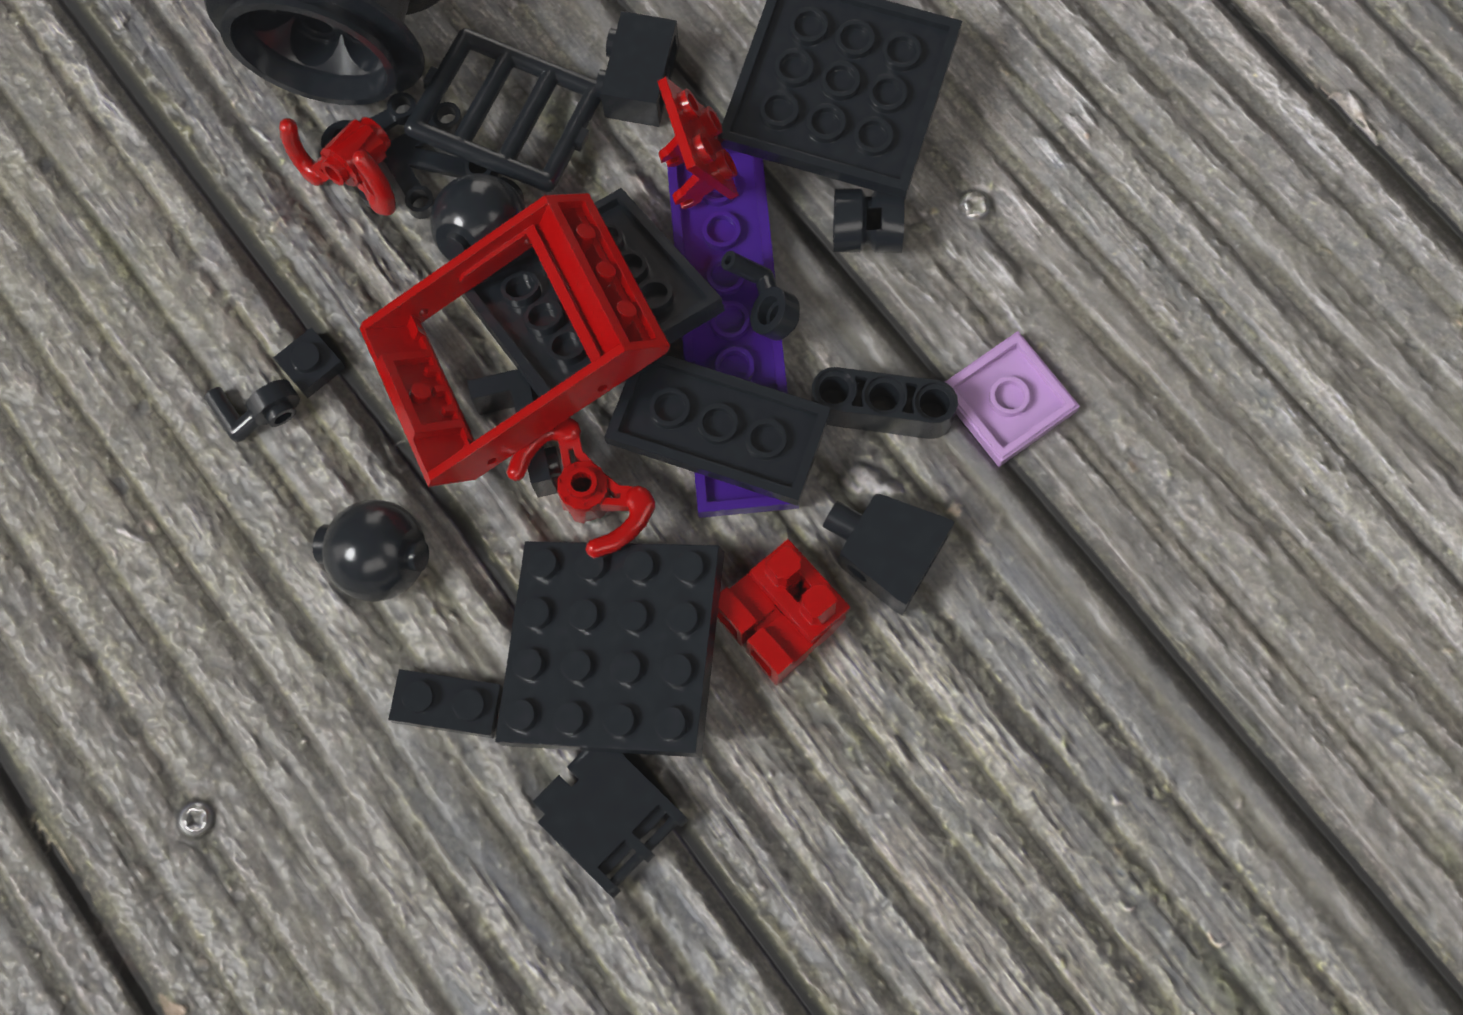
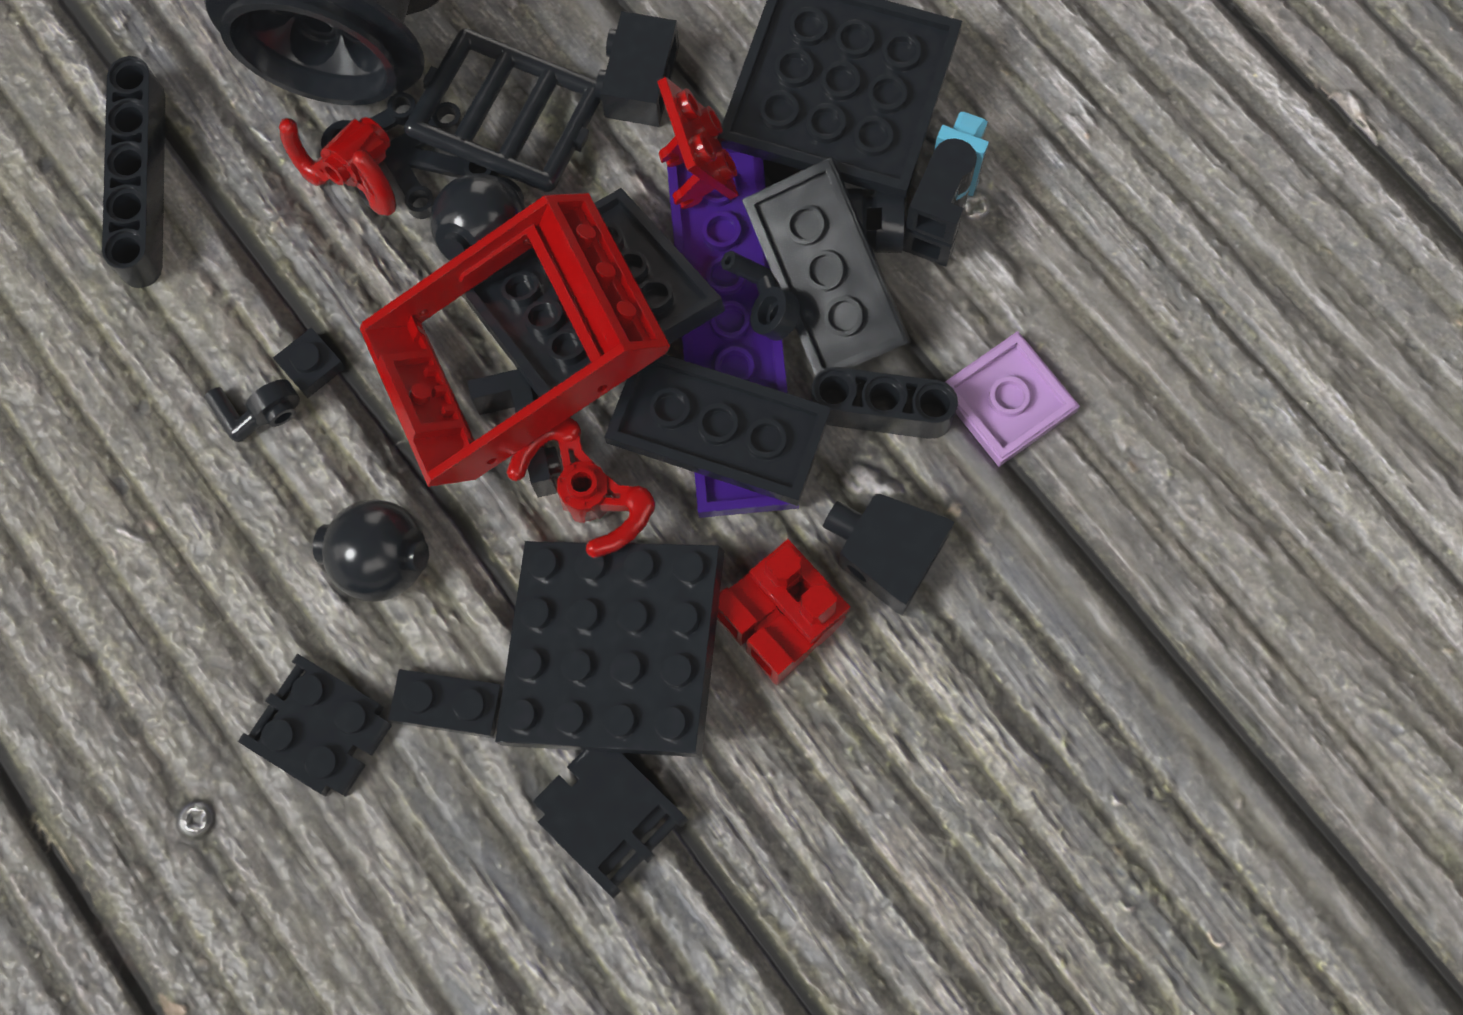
none -> black beam [102,56,166,288]
none -> black plate [238,653,392,797]
none -> black tile [742,157,911,376]
none -> black hips [902,112,989,267]

